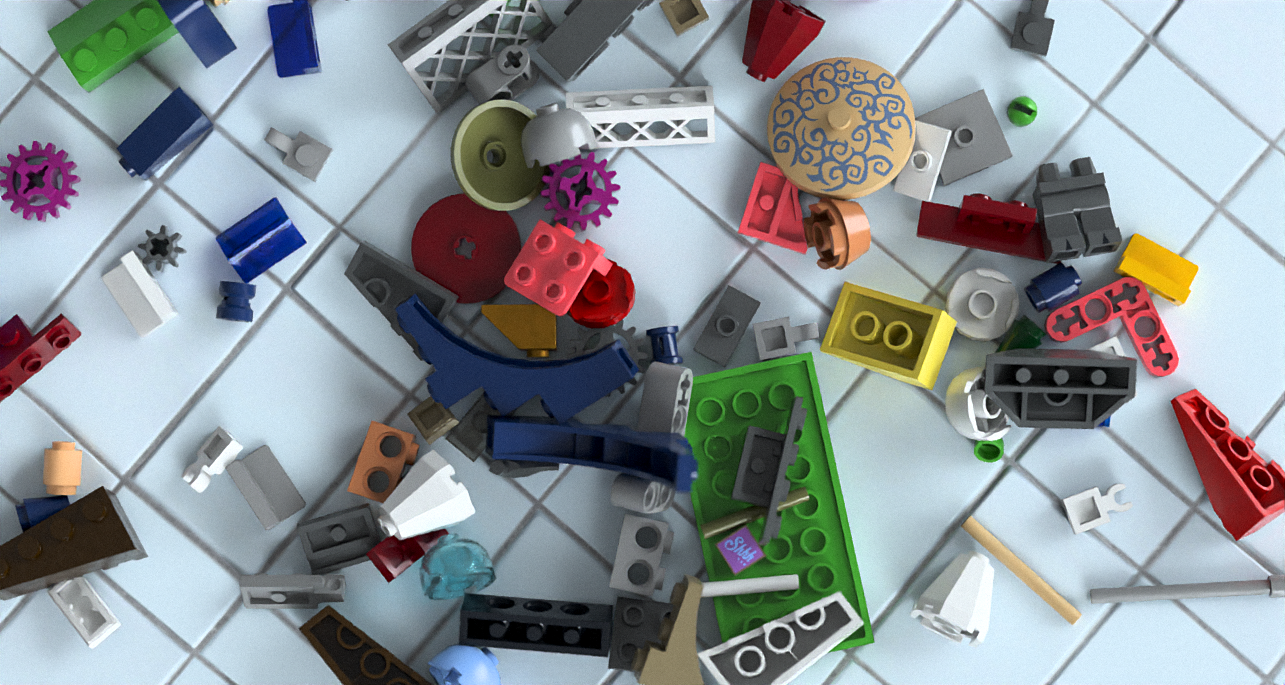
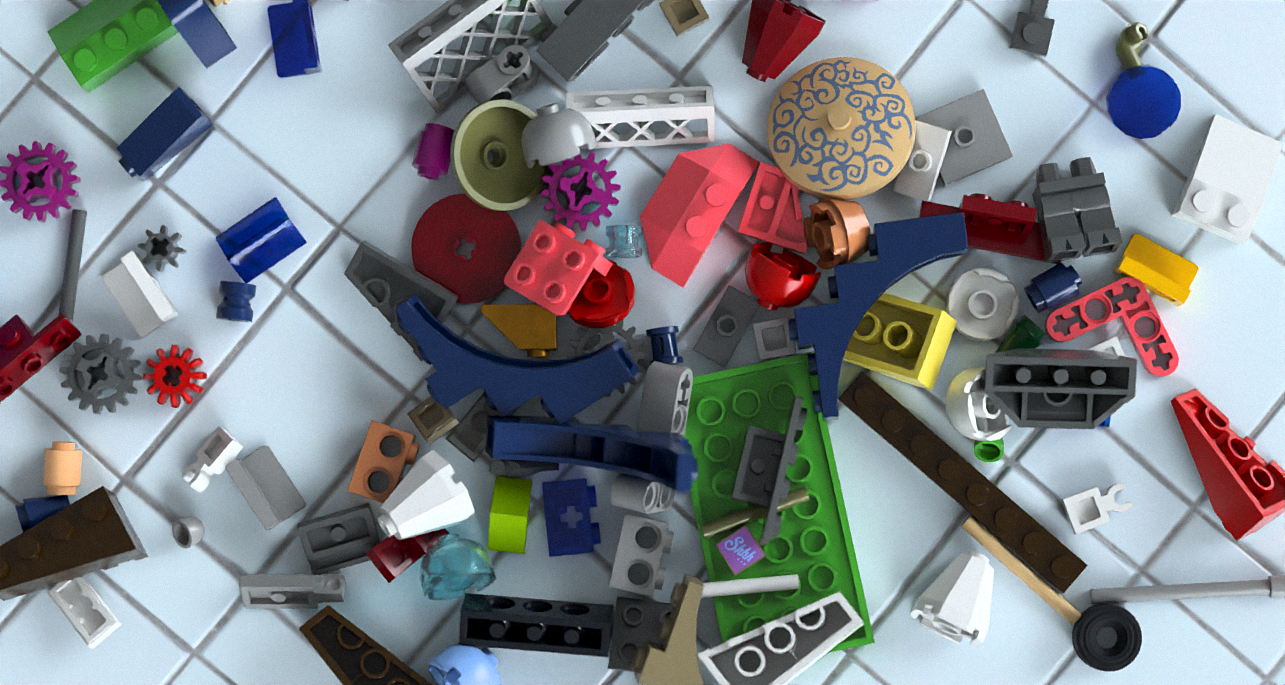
light grey plate [264,127,333,182] -> none
bright green hinge [1007,96,1037,127] -> none
none -> dark grey bar [58,209,87,320]
none -> dark grey gear [59,334,142,414]
none -> red gear [143,345,207,408]
none -> light grey hinge [172,516,204,549]
none -> magenta brick [412,123,454,180]
none -> lime slope [488,476,533,554]
none -> clear blue brick [542,478,601,557]
none -> clear light blue wheel [606,225,642,258]
none -> coral wedge [640,143,760,288]
none -> red cylinder [745,243,821,311]
none -> dark blue arch [788,212,968,421]
none -> dark brown plate [838,371,1088,593]
none -> black tyre [1072,604,1142,672]
none -> clear blue tile [1106,64,1181,139]
none -> olive arm [1116,22,1148,79]
none -> white slope [1172,114,1283,245]

